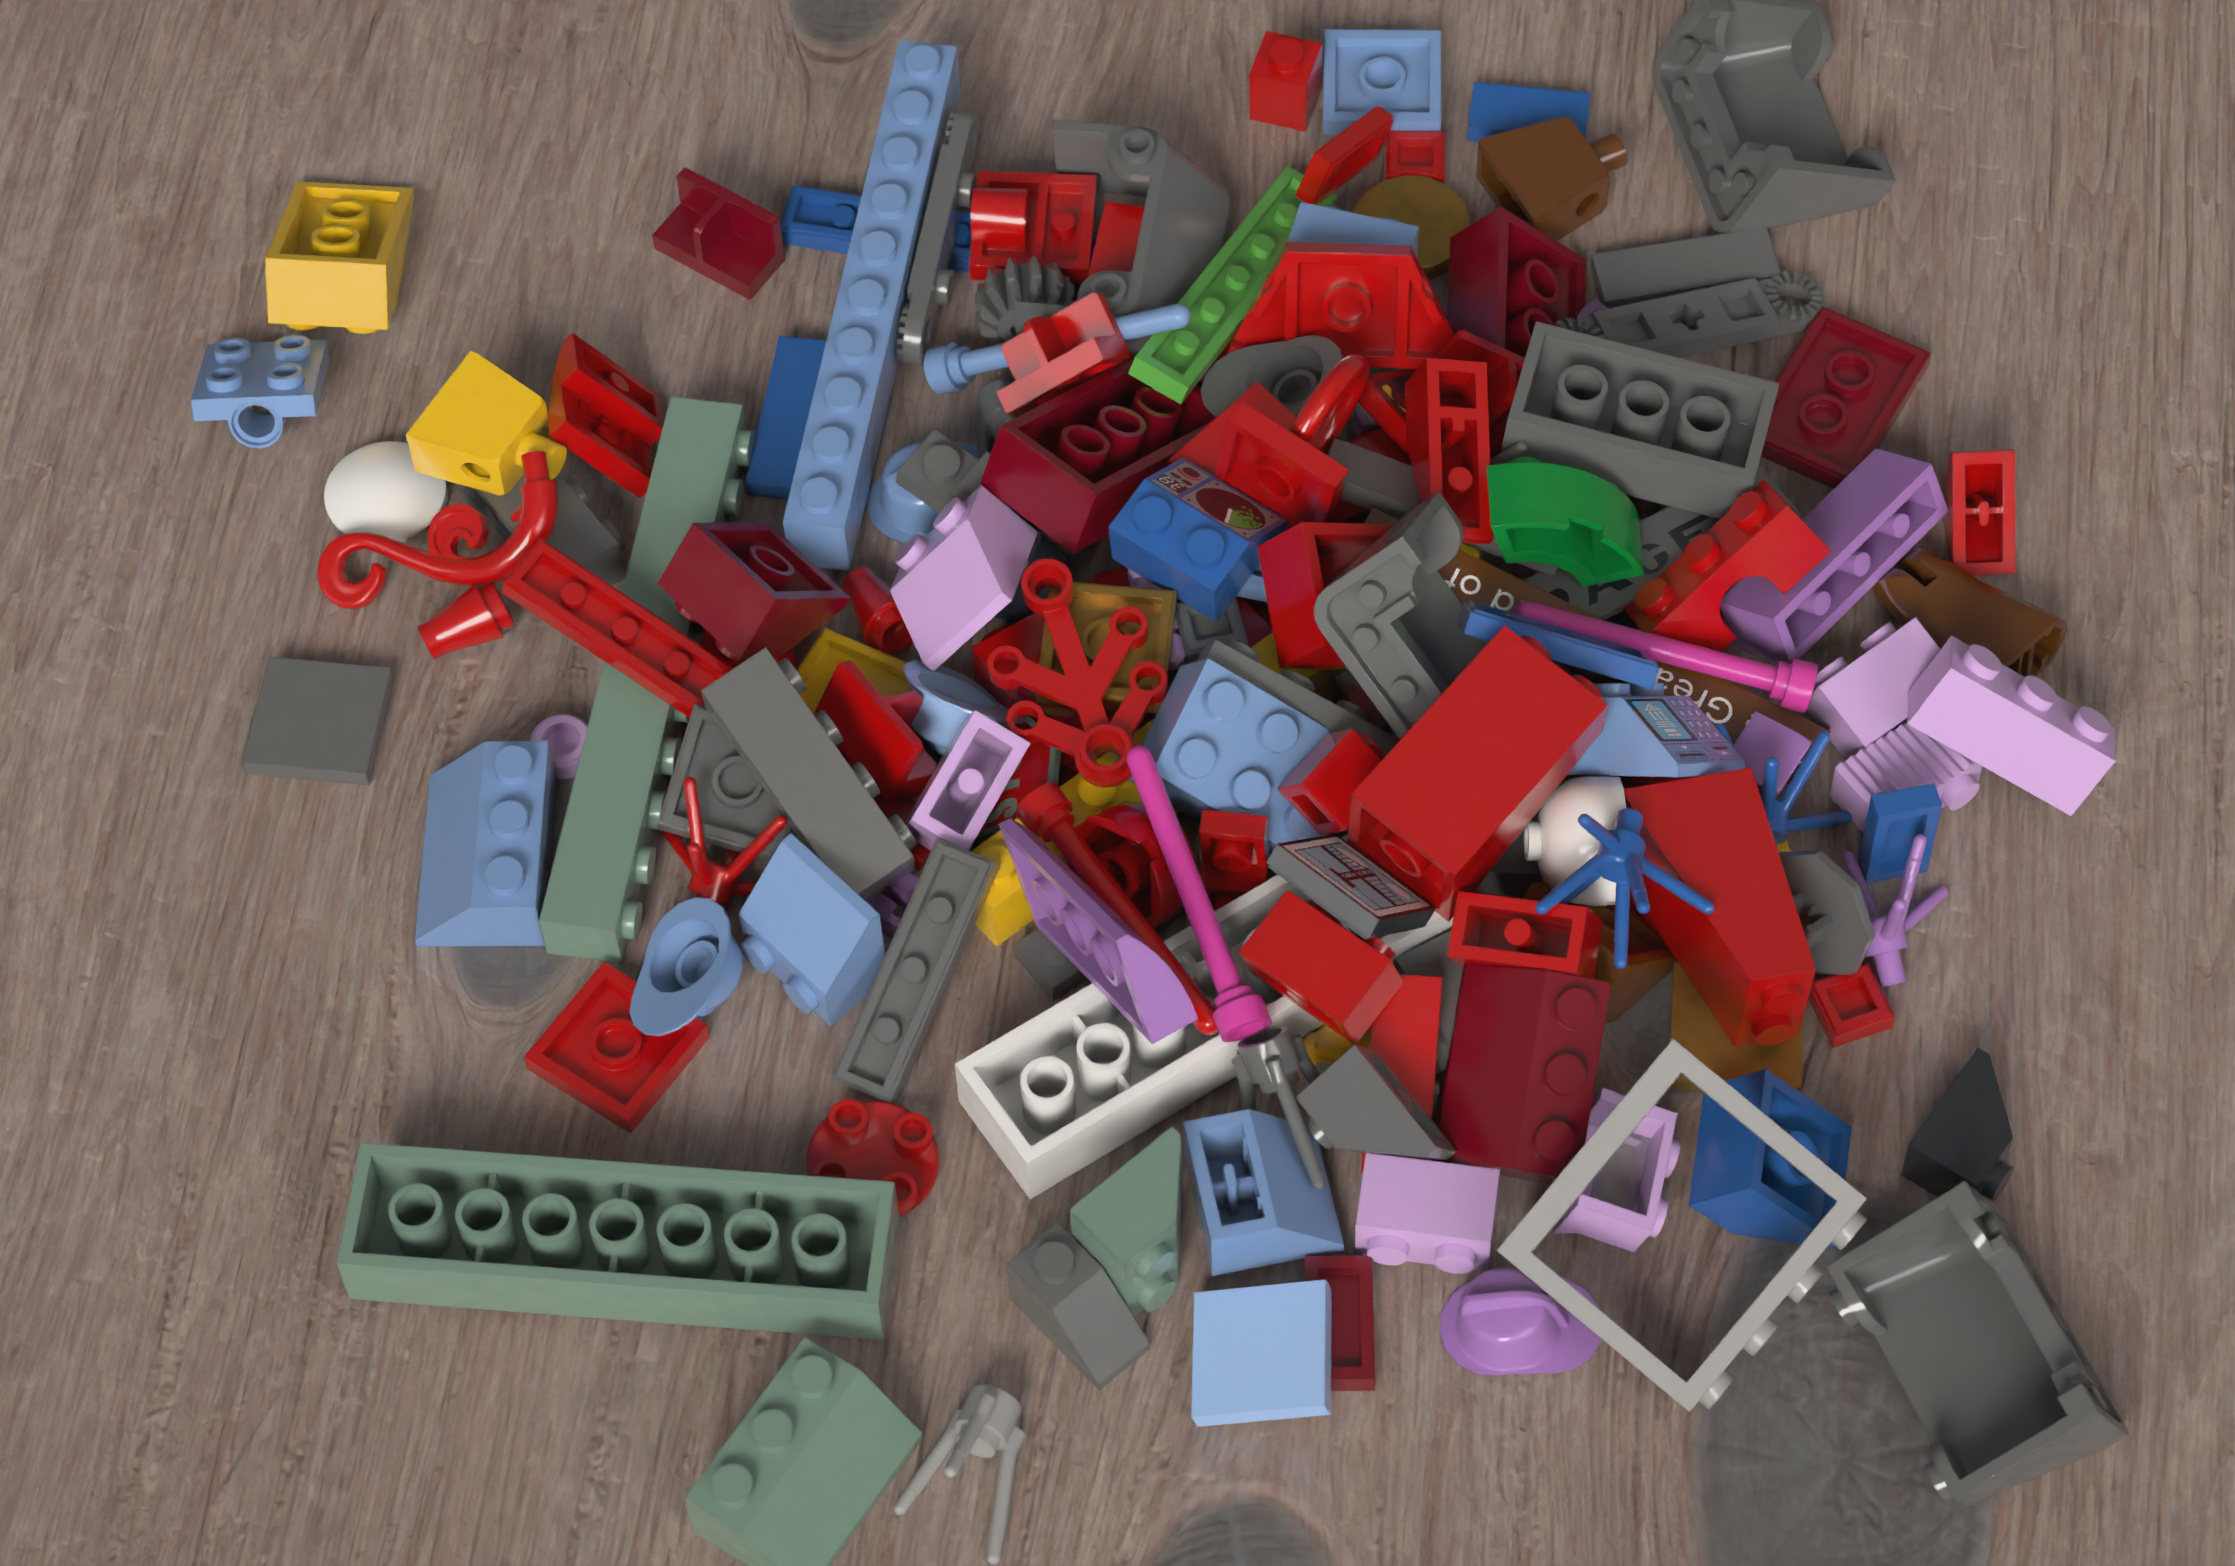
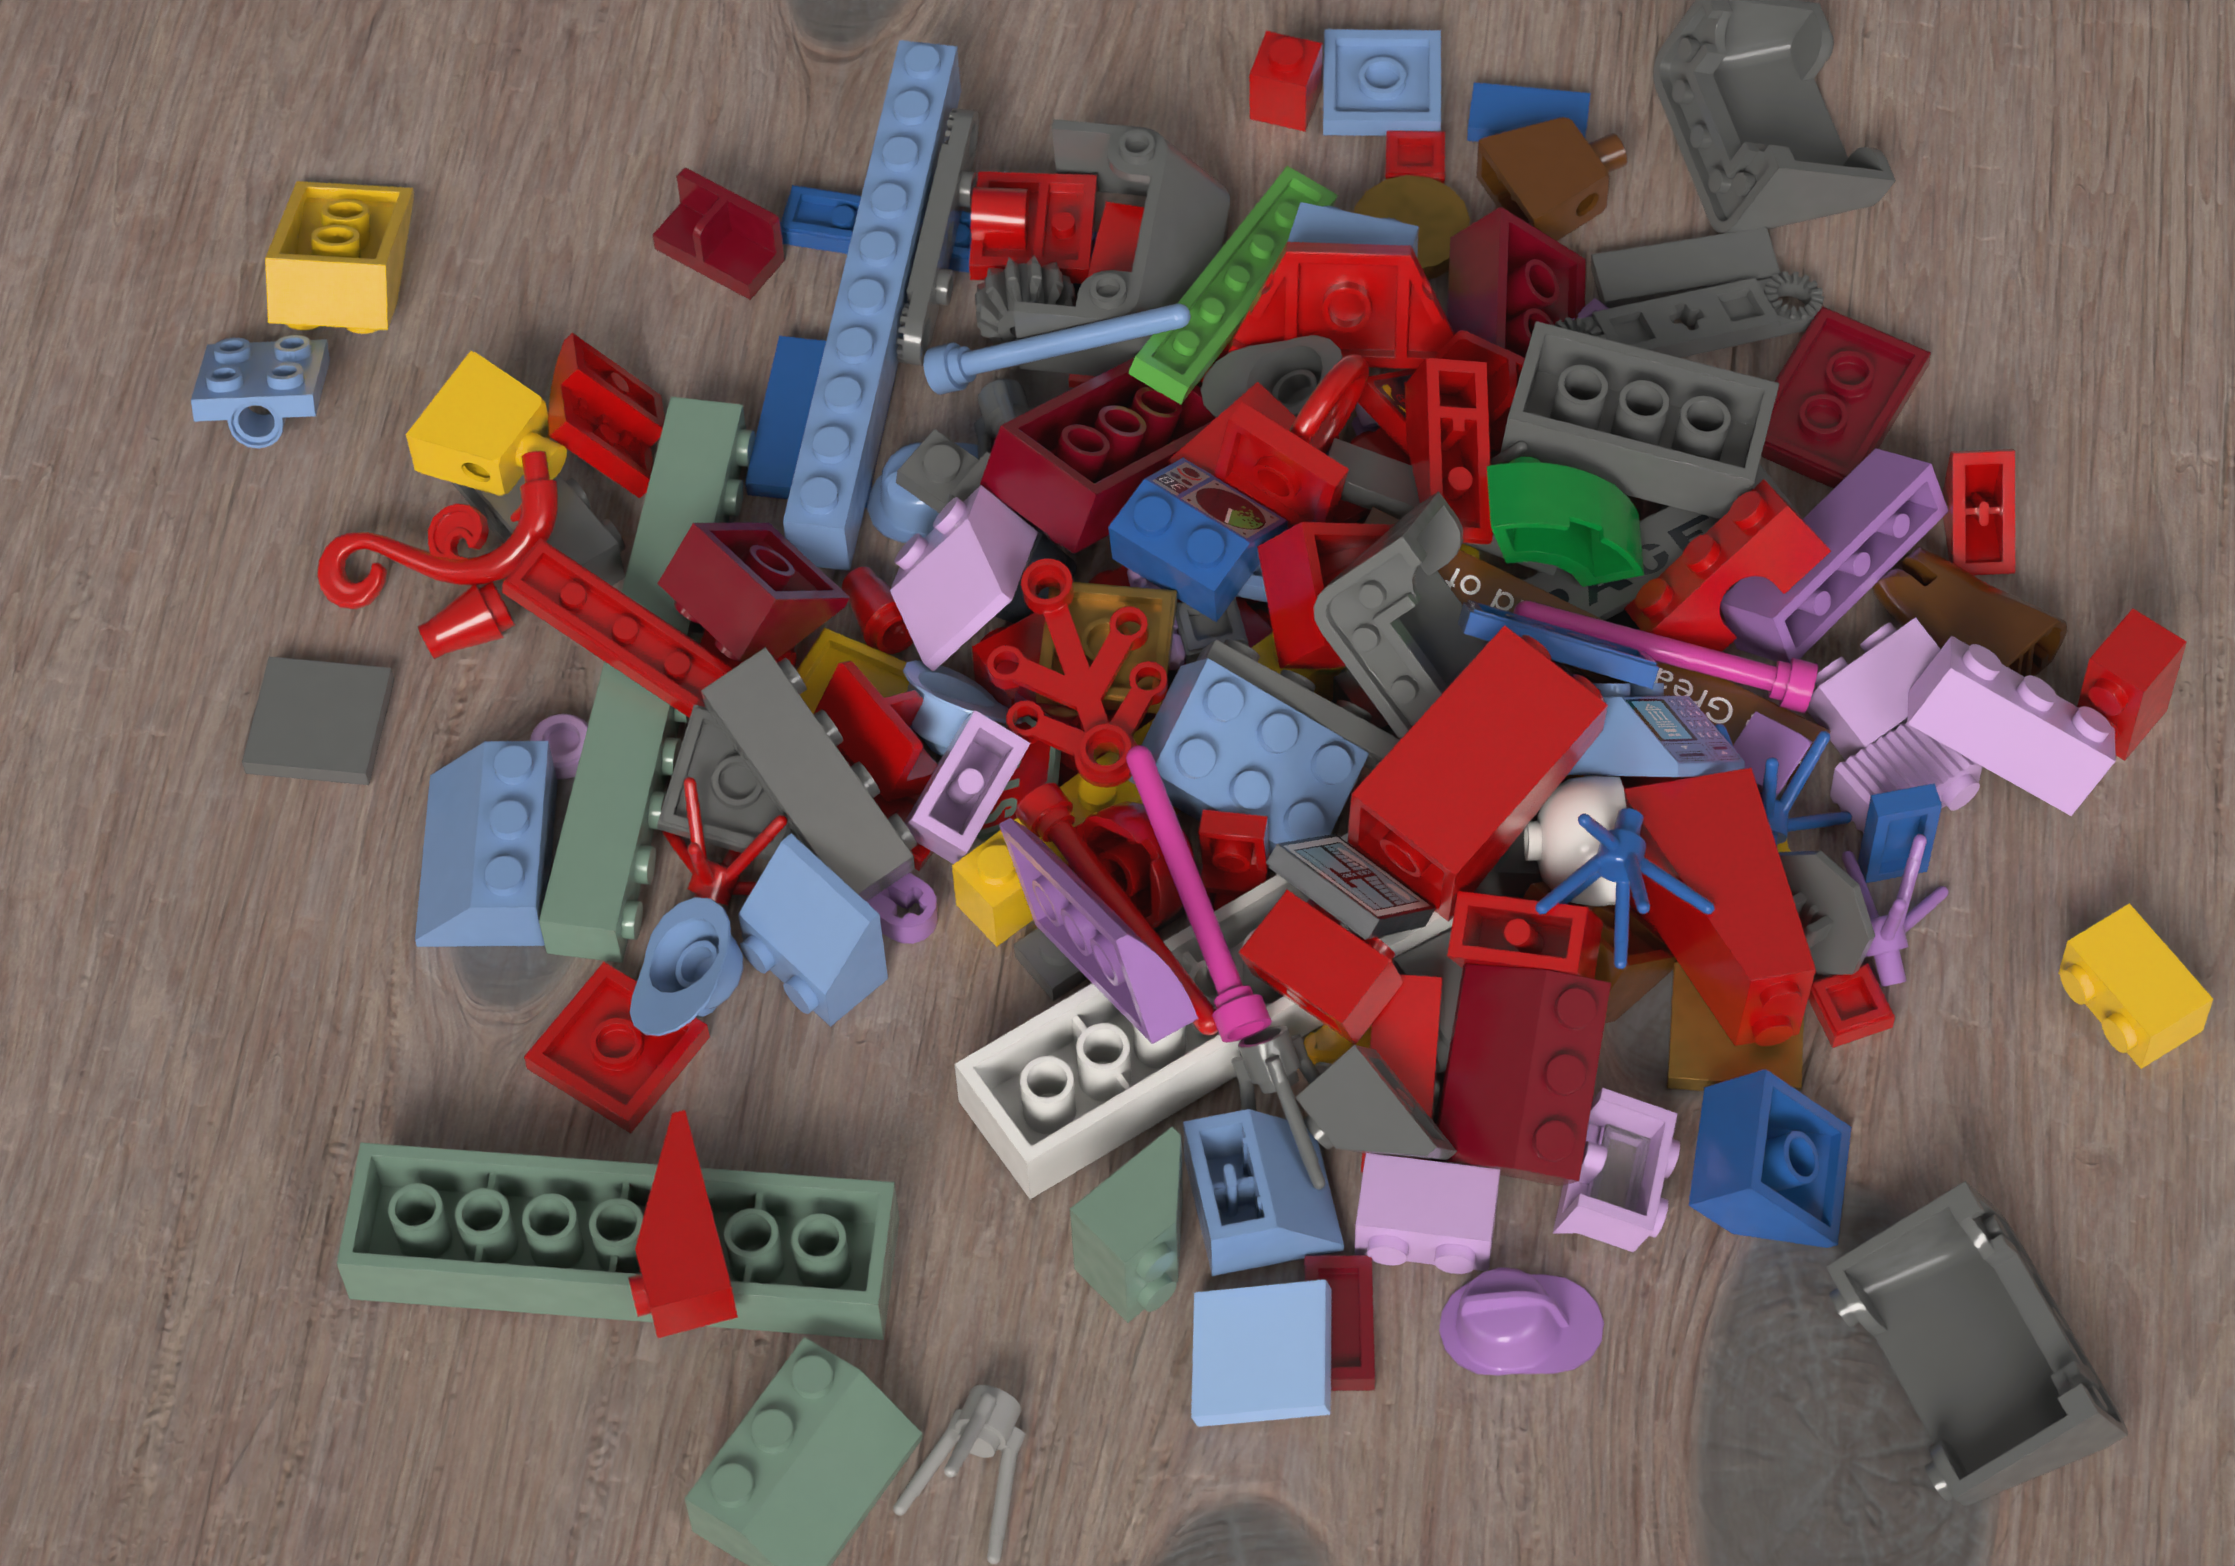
white dish [324,441,449,543] -> none
red dish [806,1099,939,1217] -> none
dark grey tile [831,838,1000,1104] -> none
panel [996,292,1132,414] -> none
dark grey slope [1006,1222,1150,1390] -> none
red brick [1277,729,1385,835] -> none
red tile [1295,105,1394,205] -> none
light grey window [1497,1039,1867,1412] -> none
black slope [1901,1048,2014,1201] -> none
none -> red slope [628,1110,738,1338]
none -> yellow brick [2058,903,2213,1069]
none -> red brick [2077,608,2187,761]

